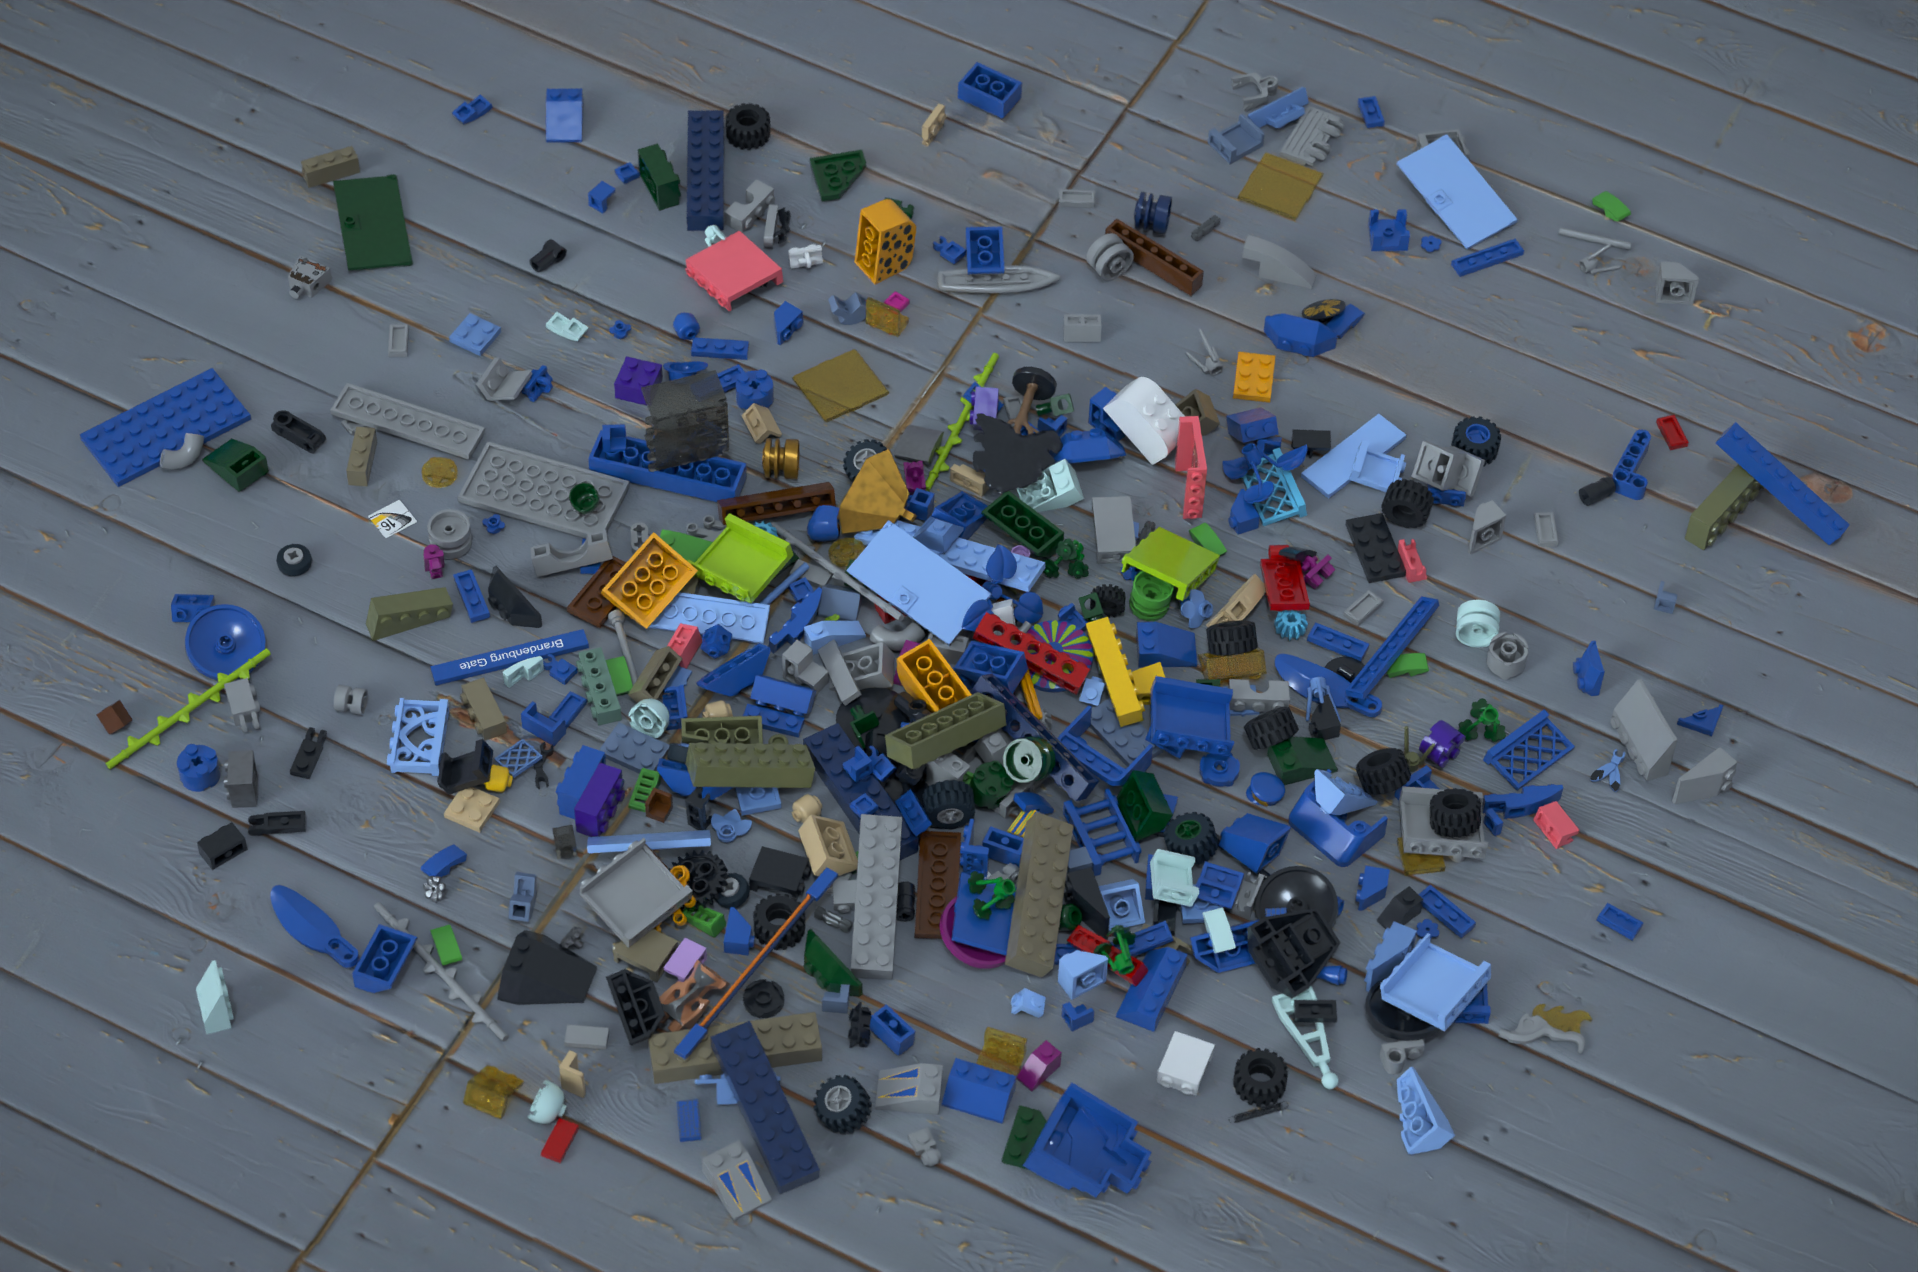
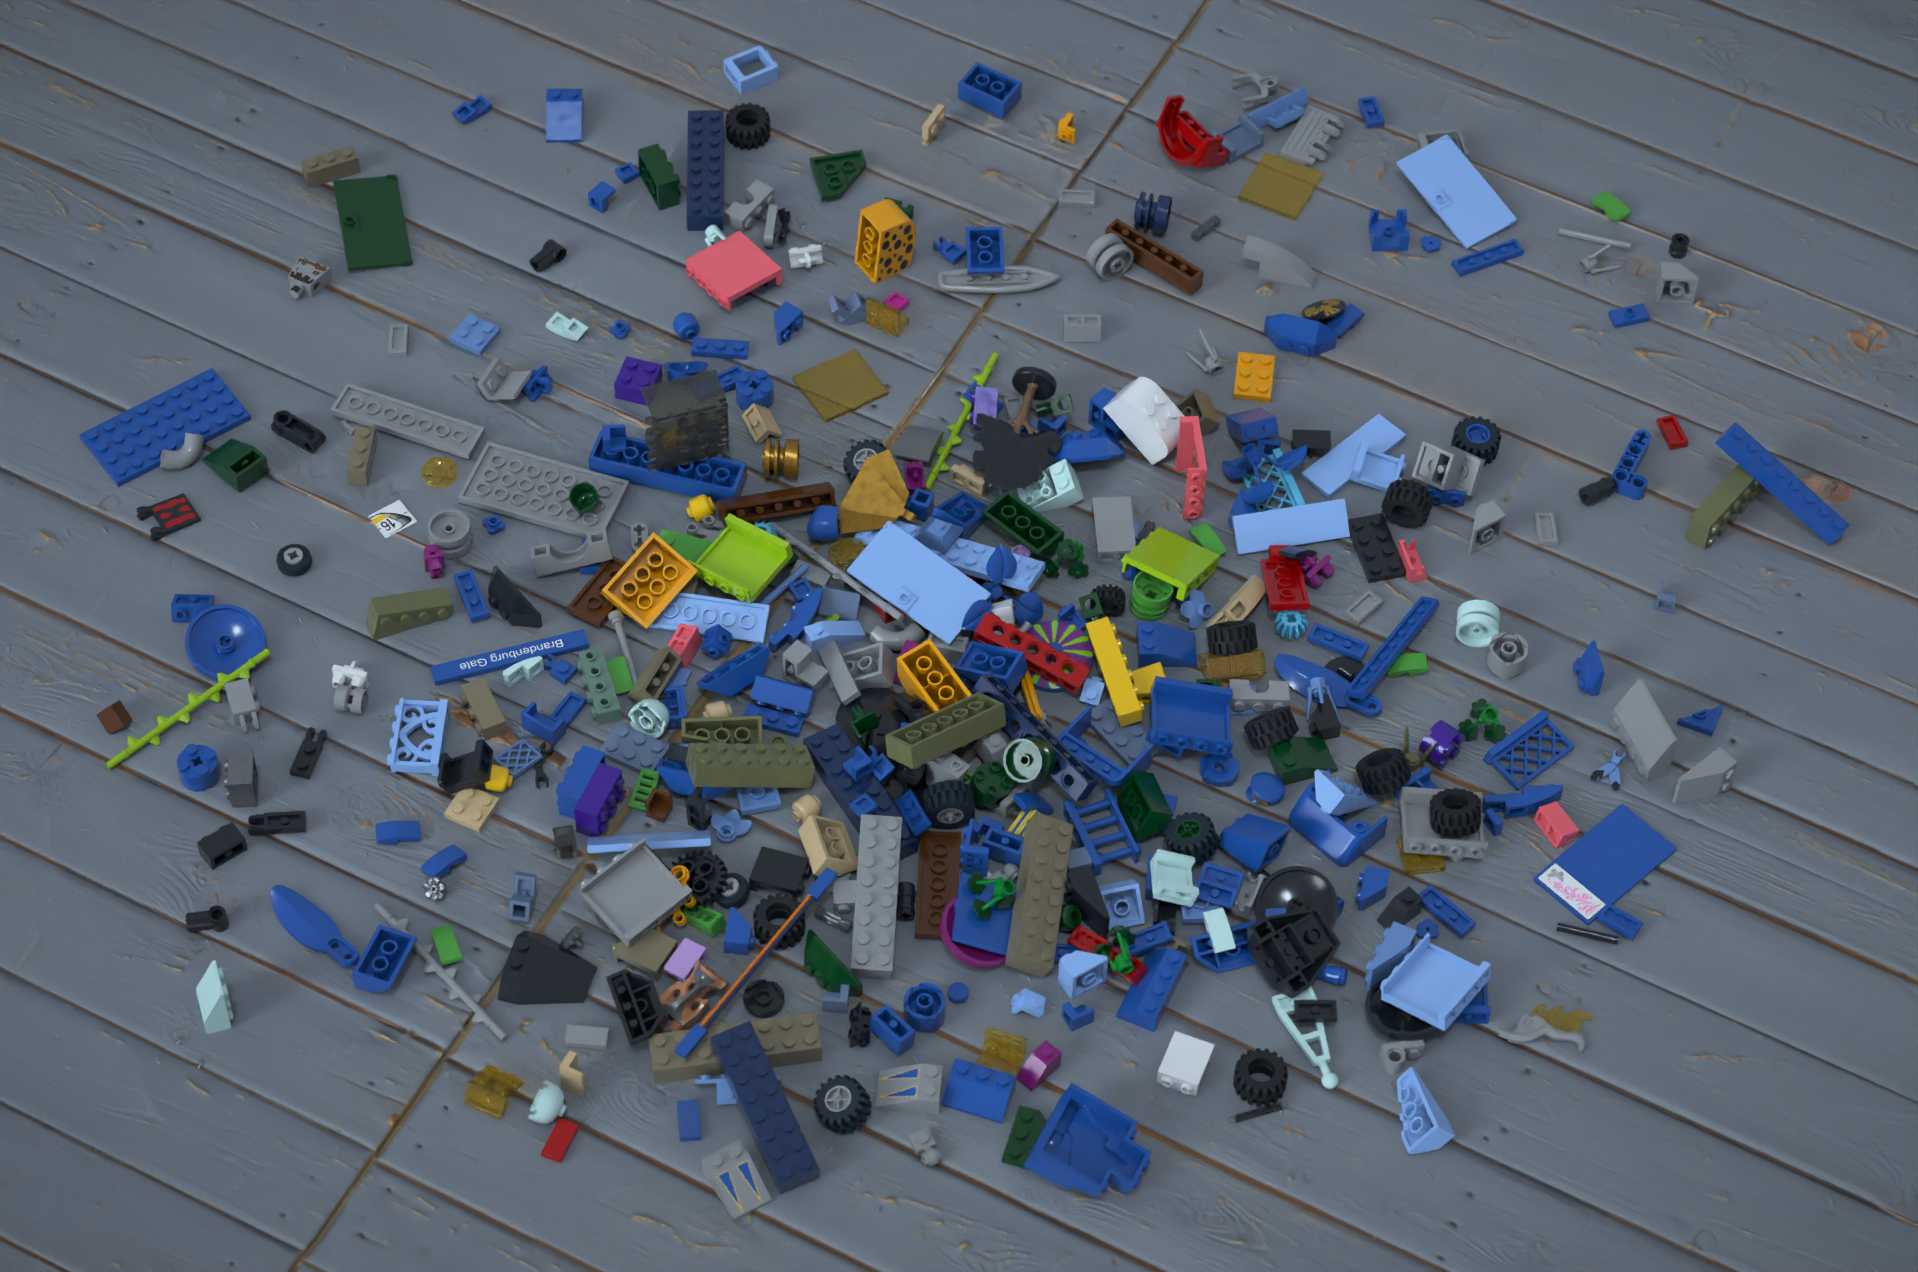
none -> black flag [137,493,201,541]
none -> black piece [186,905,229,932]
none -> white hips [332,661,369,690]
none -> blue slope [375,820,421,845]
none -> yellow head [686,494,716,522]
none -> light blue window [723,45,779,94]
none -> blue brick [904,983,946,1033]
none -> blue tile [948,982,969,1004]
none -> blue bracket [974,816,1005,843]
none -> light orange bracket [1058,112,1076,144]
none -> red piece [1156,95,1229,169]
none -> light blue tile [1232,498,1350,554]
none -> blue piece [1533,804,1677,926]
none -> black bar [1556,923,1619,944]
none -> blue plate [1608,304,1650,328]
none -> black wheel [1669,233,1690,259]

